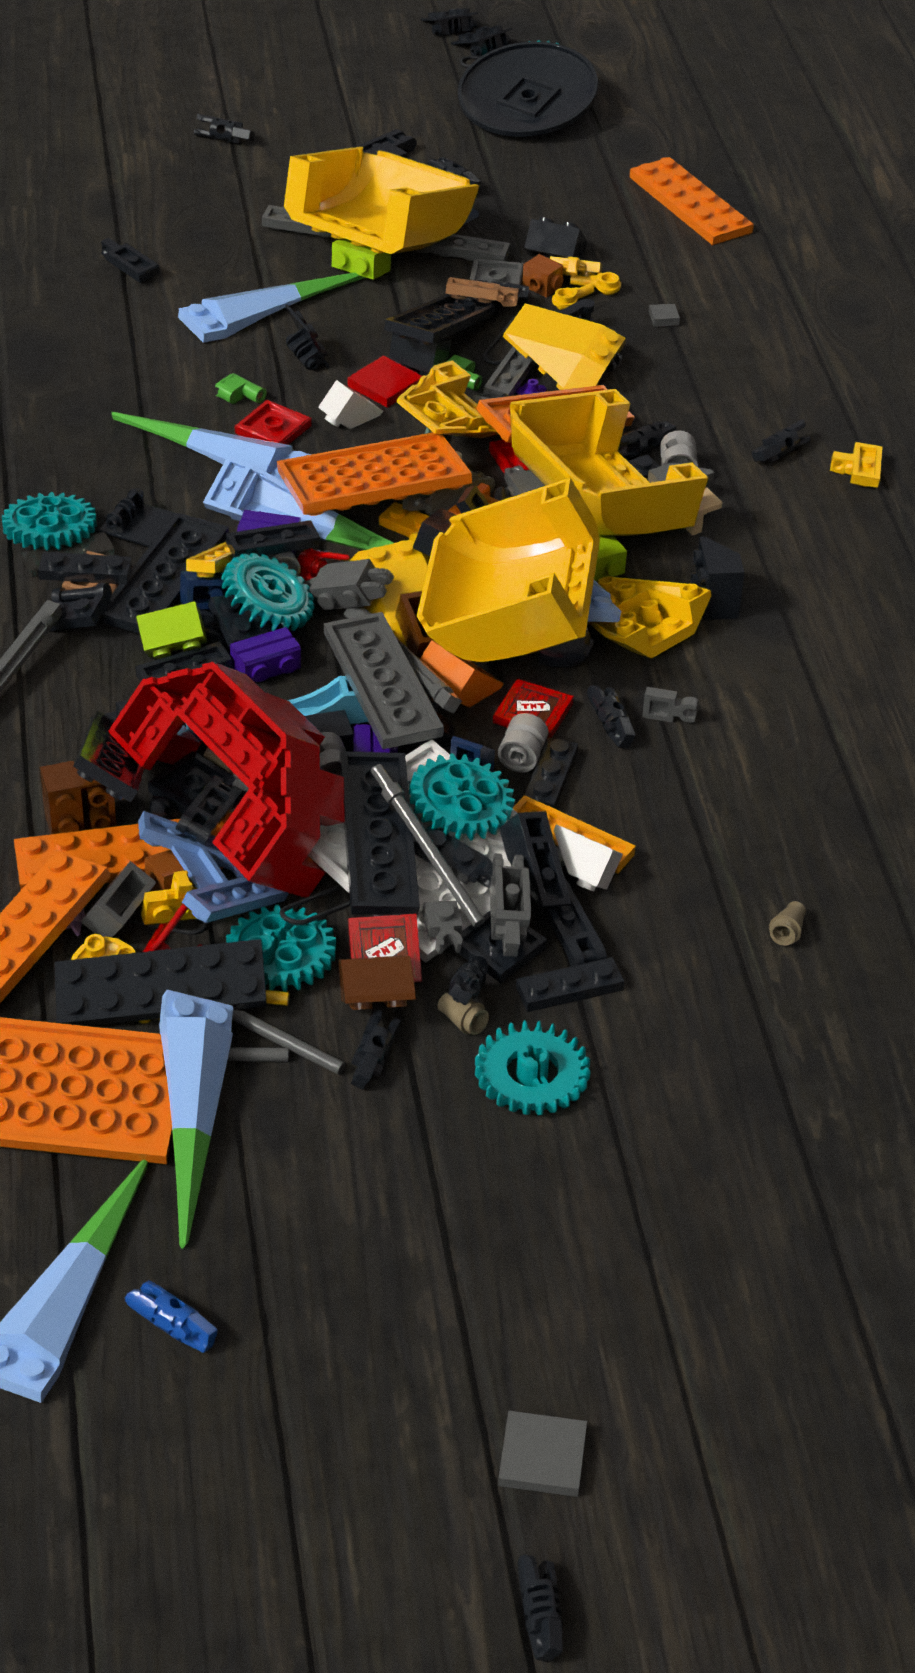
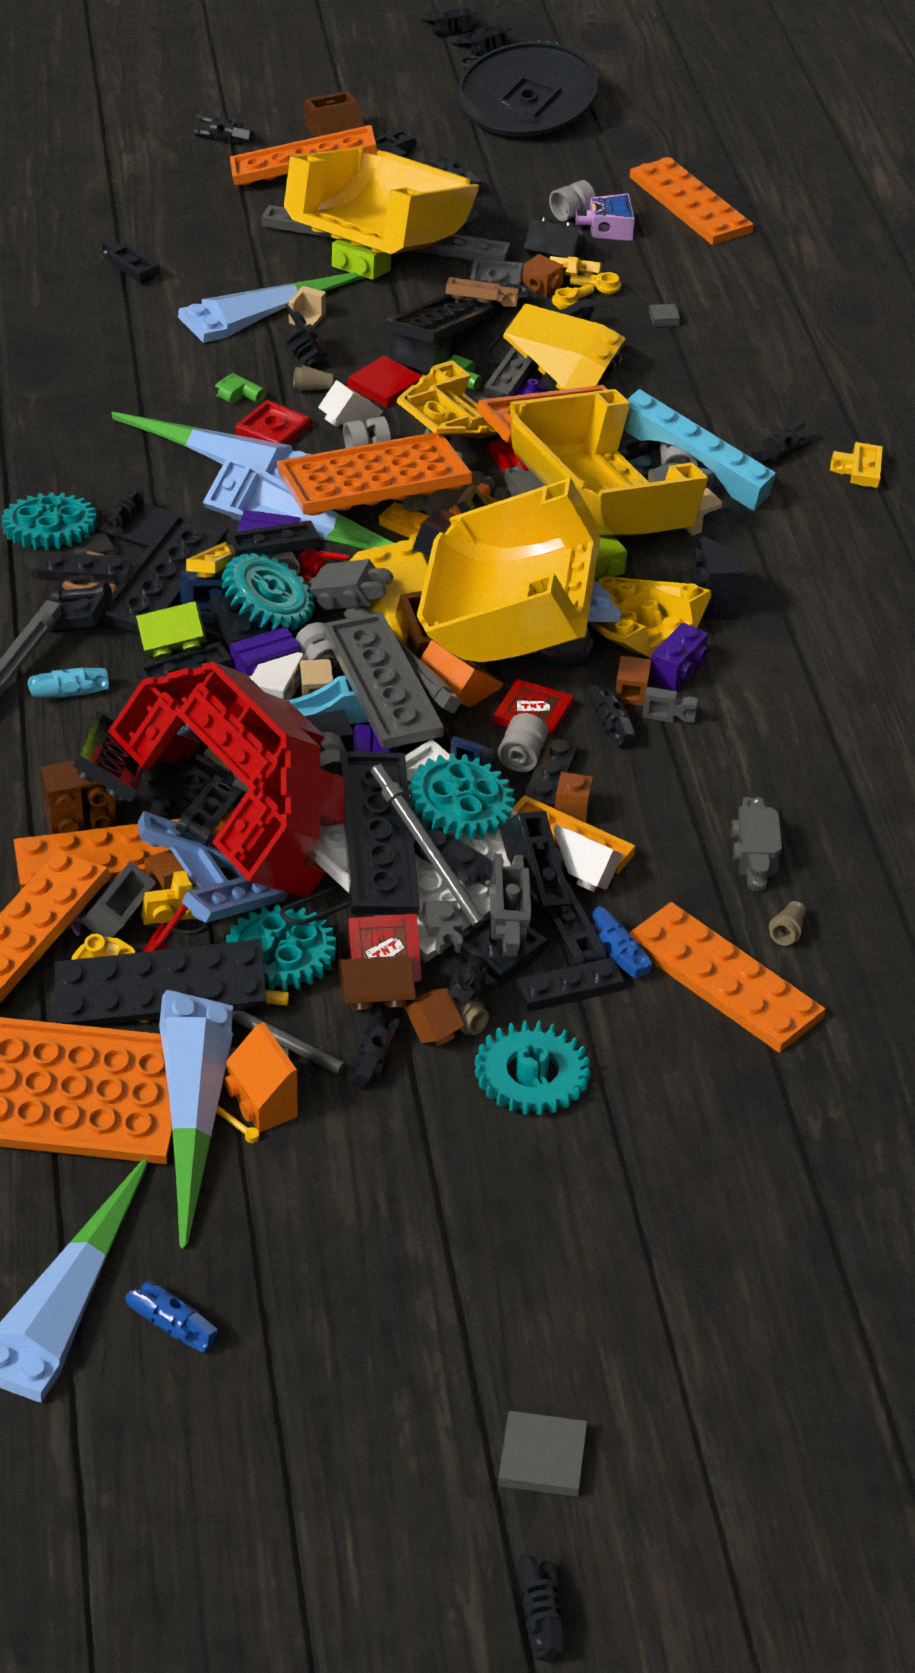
none -> medium azure hinge [27,667,109,698]
none -> yellow hinge [216,1106,259,1143]
none -> orange slope [223,1022,298,1133]
none -> orange plate [230,125,378,186]
none -> white slope [249,652,303,700]
none -> tan panel [289,286,326,328]
none -> dark tan cone [293,365,333,392]
none -> light grey wheel [295,622,342,677]
none -> tan panel [300,659,333,696]
none -> reddish brown slope [304,91,364,137]
none -> light grey wheel [343,416,391,448]
none -> dark orange brick [404,988,465,1045]
none -> light grey wheel [549,180,596,221]
none -> dark orange brick [555,772,593,823]
none -> lavender torso [575,194,634,240]
none -> blue hinge [592,906,653,979]
none -> dark orange brick [616,656,651,706]
none -> medium azure arch [623,389,776,511]
none -> orange plate [629,902,826,1053]
none -> dark purple brick [649,622,709,691]
none -> dark grey hinge [731,797,782,892]

